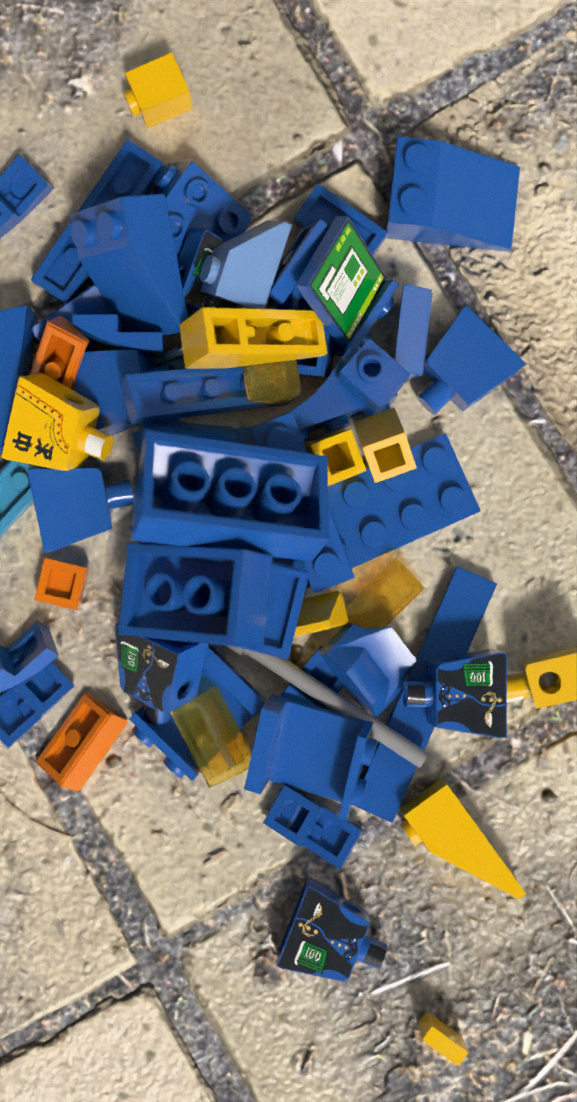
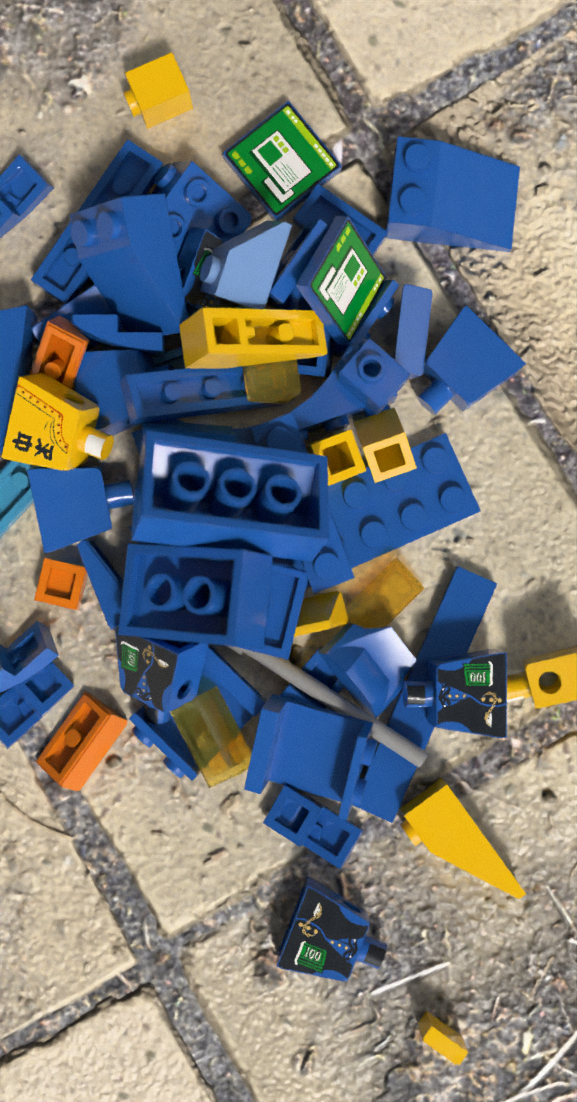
none -> blue slope [77,540,124,630]
none -> tile [222,101,342,221]

